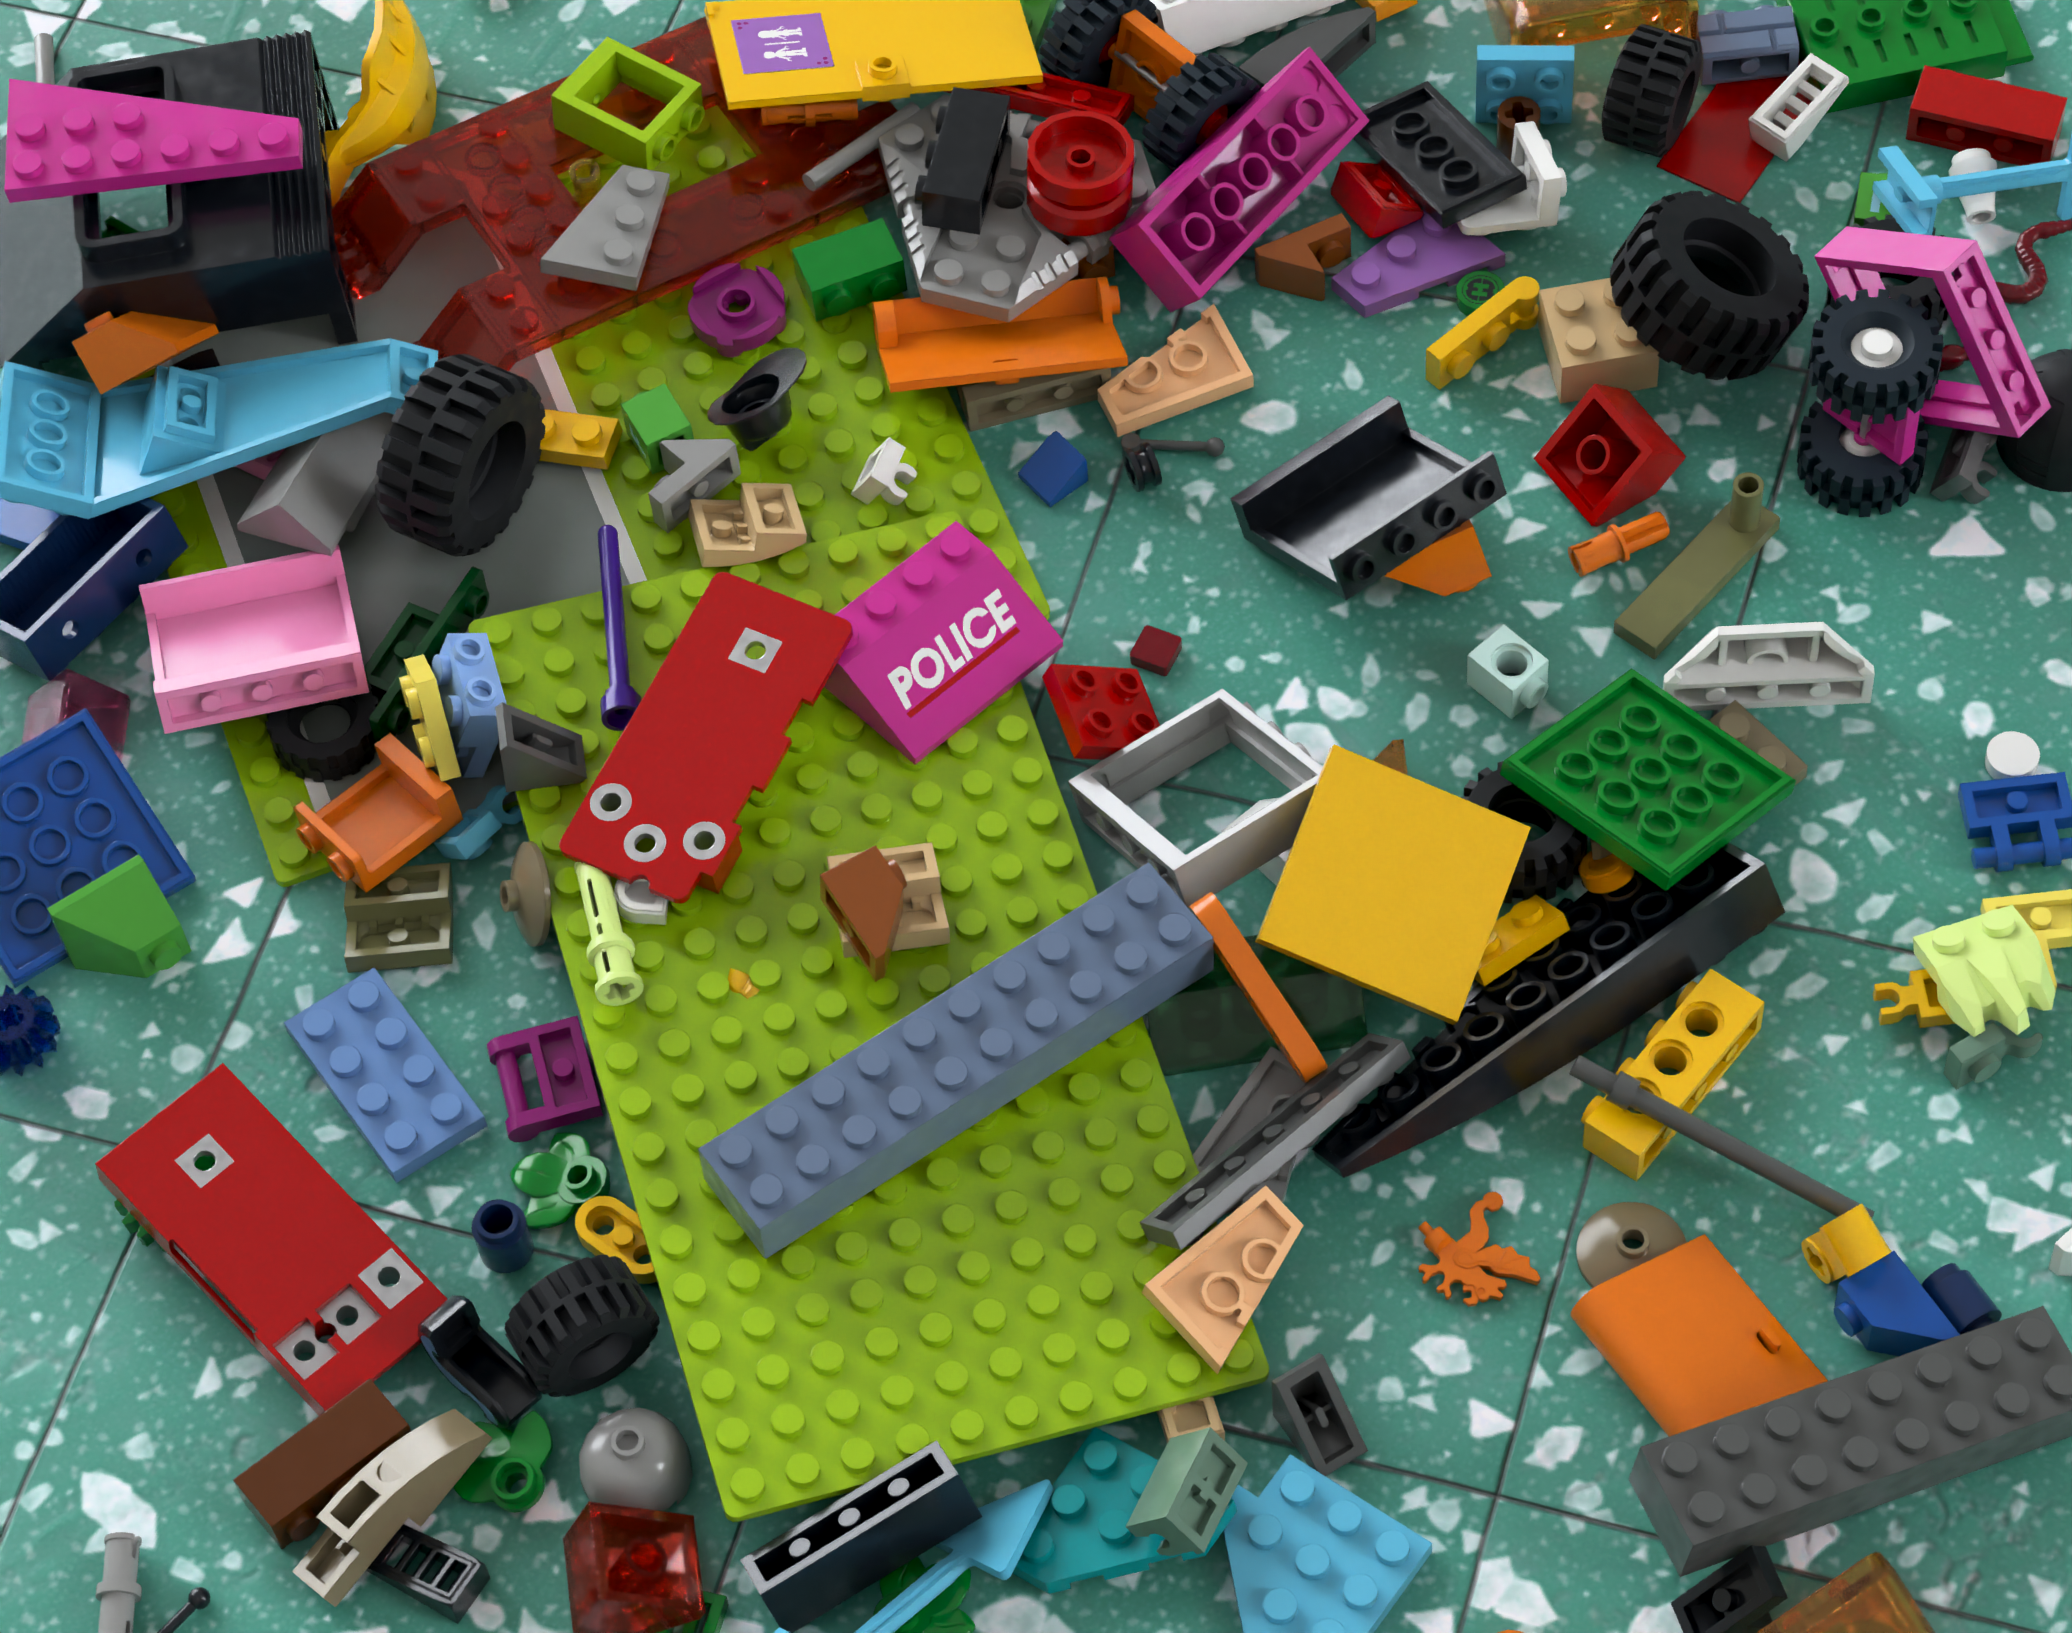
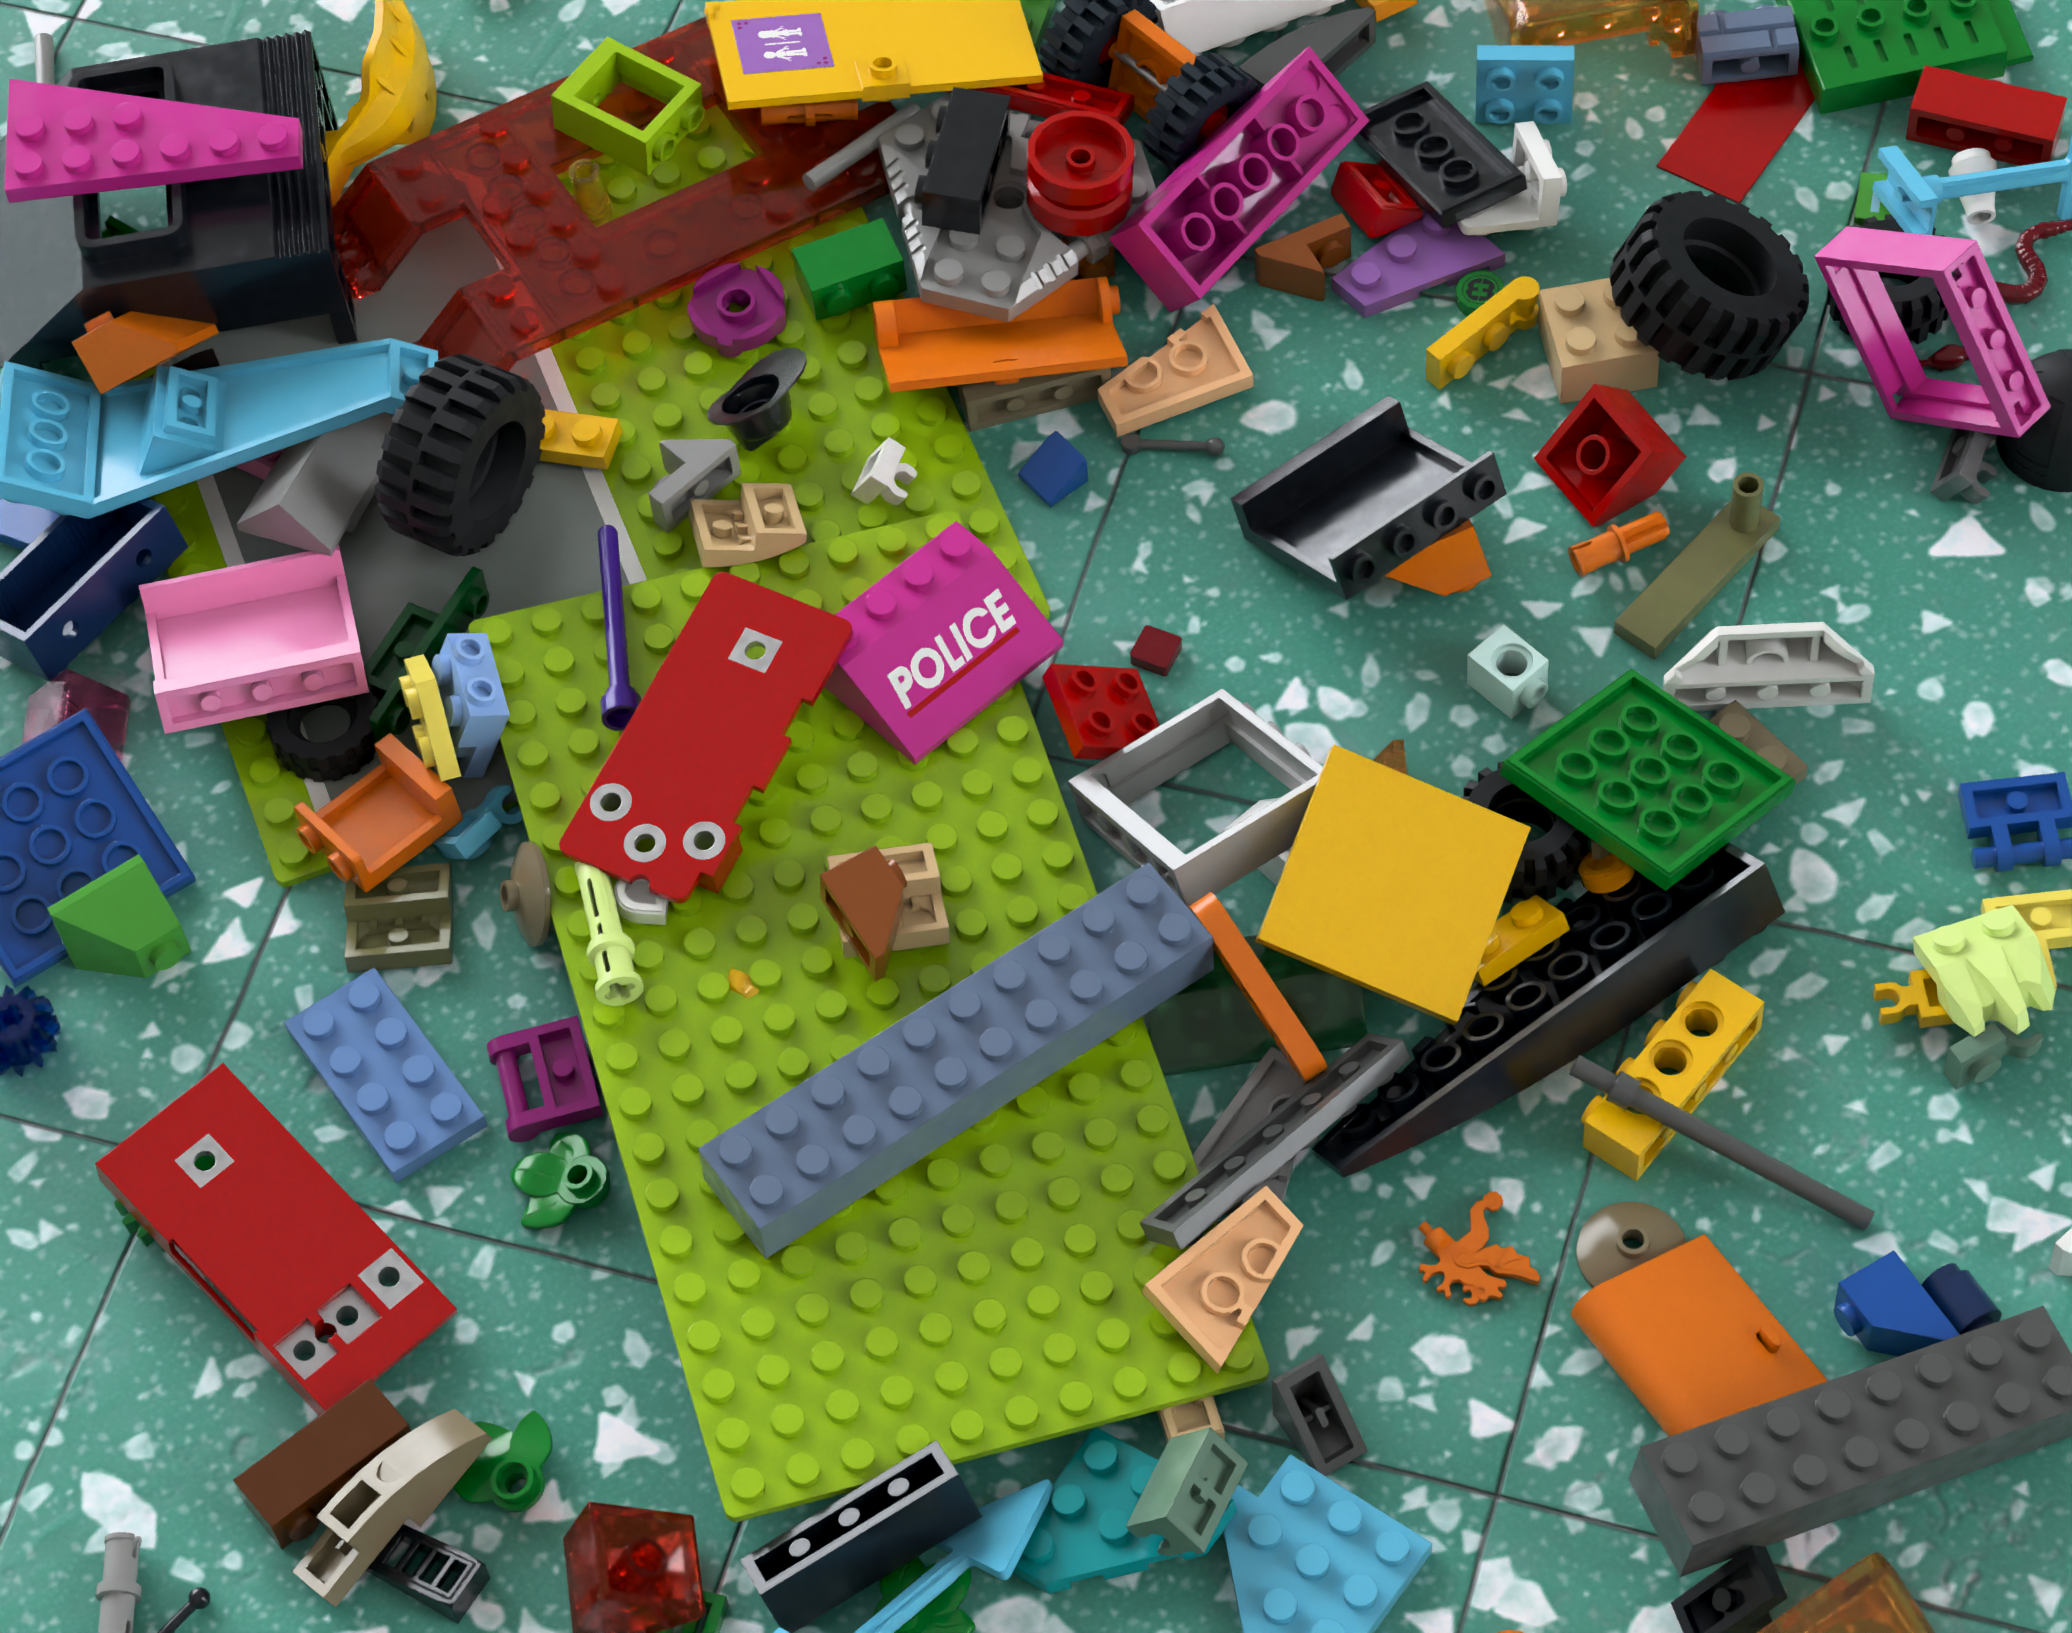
black animal [418,1295,542,1429] -> none
dark blue brick [471,1199,534,1273] -> none
dark grey slope [495,702,587,792] -> none
black tyre [504,1255,660,1397] -> none
light grey wing [540,165,670,291] -> none
yellow plate [575,1196,657,1284] -> none
light grey cylinder [579,1407,693,1525] -> none
bright green brick [620,383,694,475] -> none
black bush [1122,442,1162,492] -> none
reddish brown piece [1496,96,1541,161] -> none
black tyre [1602,24,1702,158] -> none
white slope [1748,53,1849,161] -> none
black plate [1797,289,1944,517] -> none
yellow piece [1801,1203,1891,1284] -> none
white tile [1985,731,2040,780] -> none

